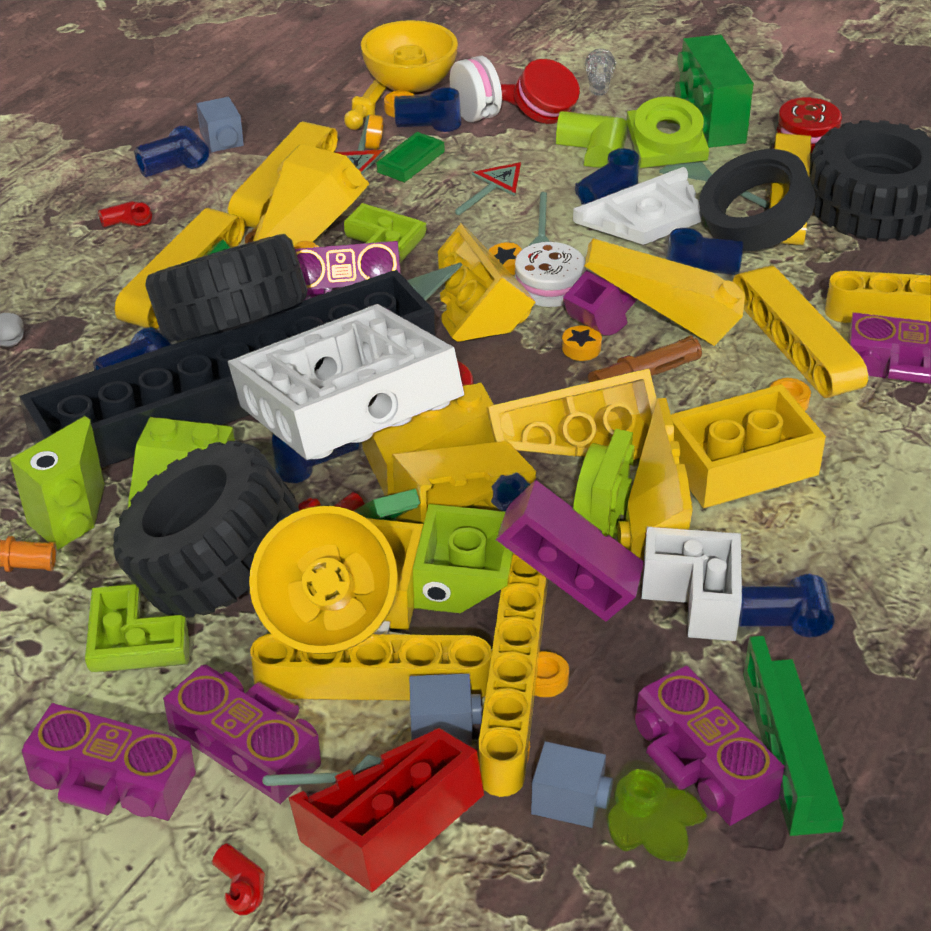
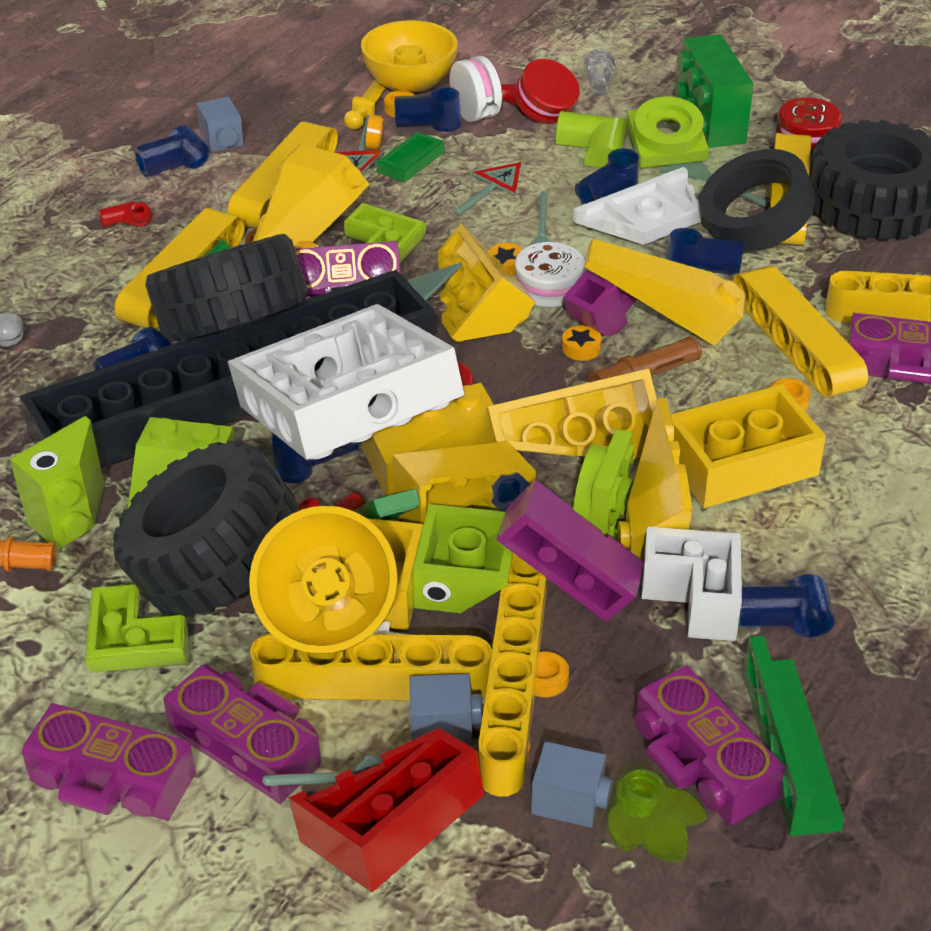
red arm [212,843,265,915] -> none

